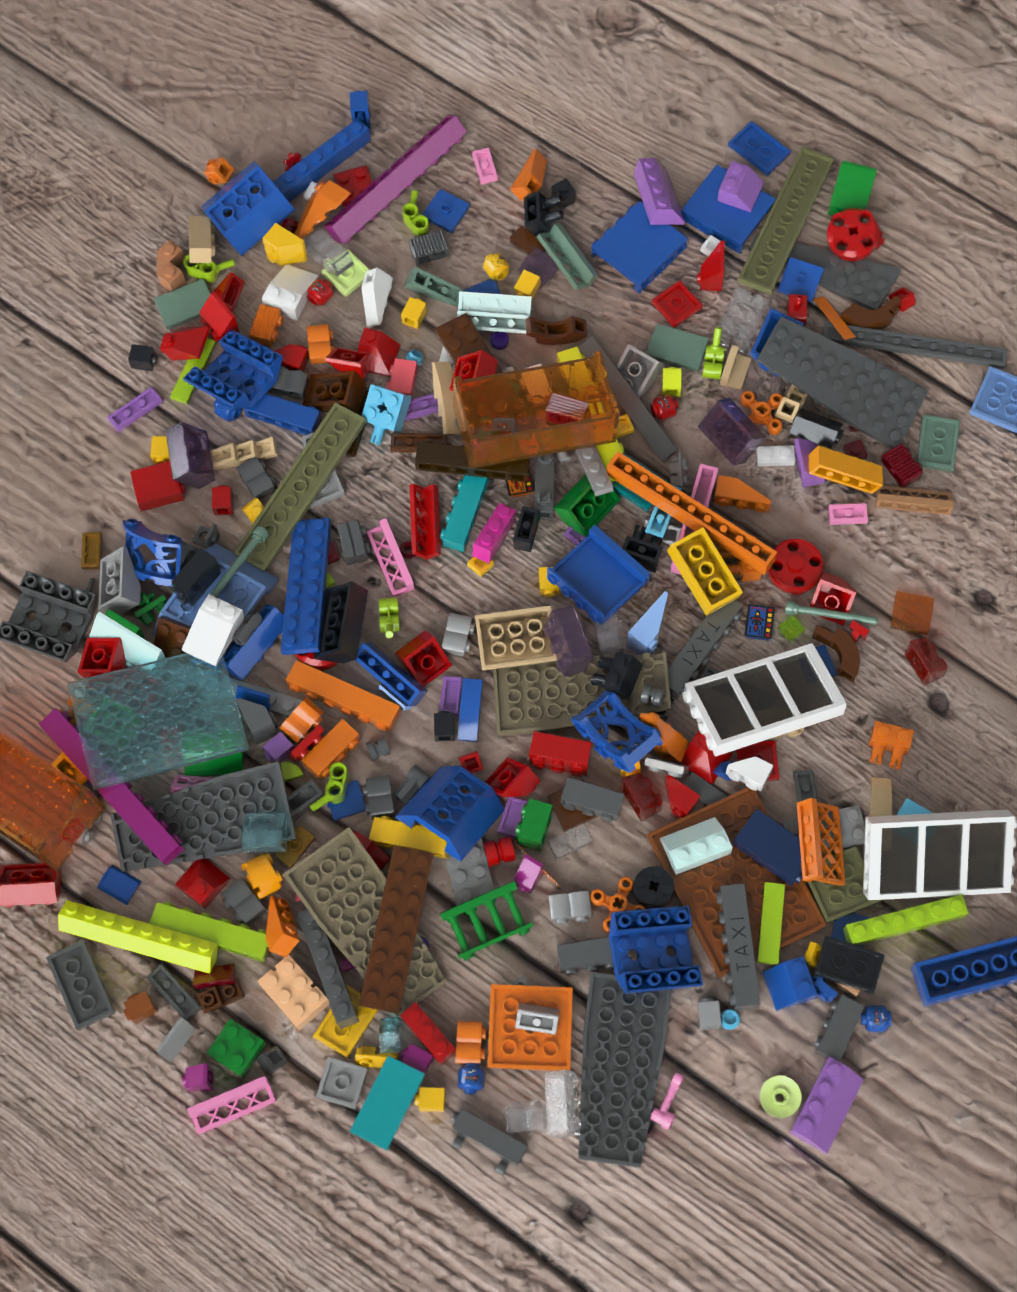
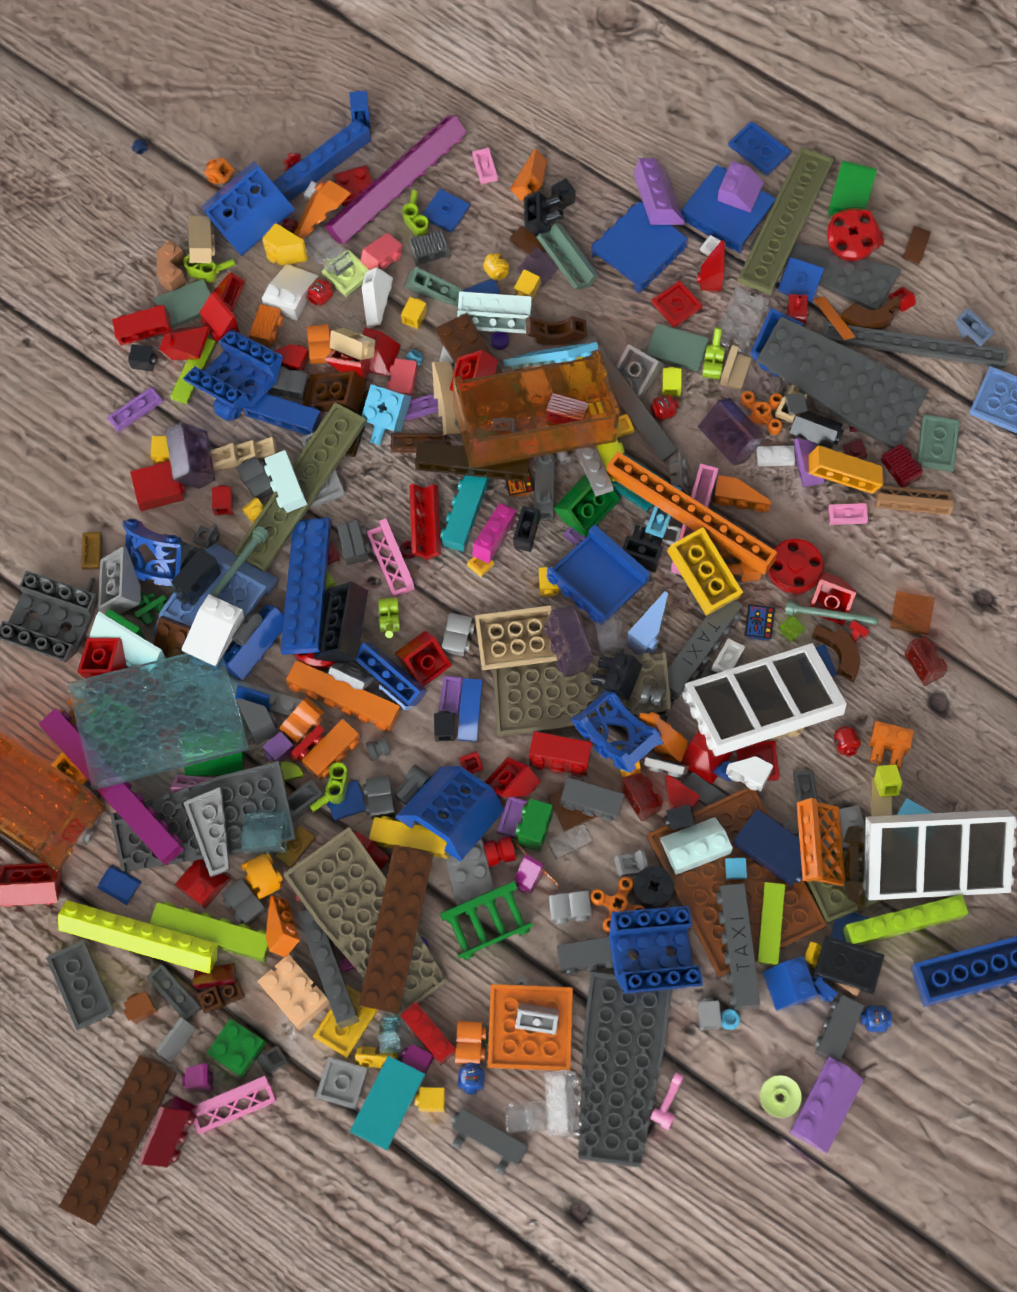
none -> reddish brown plate [59,1055,177,1226]
none -> red brick [112,305,173,346]
none -> dark blue plate [131,139,149,154]
none -> dark red slope [137,1096,198,1168]
none -> light grey wing [183,787,231,877]
none -> light aqua brick [264,450,308,513]
none -> light grey plate [328,661,376,690]
none -> tan brick [330,328,375,360]
none -> coral brick [361,233,403,270]
none -> medium azure plate [503,342,598,369]
none -> light grey bracket [614,850,648,877]
none -> black brick [664,804,696,830]
none -> white plate [711,638,746,673]
none -> medium azure tile [725,858,747,880]
none -> dark grey slope [785,393,808,416]
none -> red head [832,726,861,756]
none -> dark brown piece [843,826,865,914]
none -> neon yellow brick [874,765,902,797]
none -> reddish brown slope [902,226,931,265]
none -> sand blue slope [955,308,995,347]

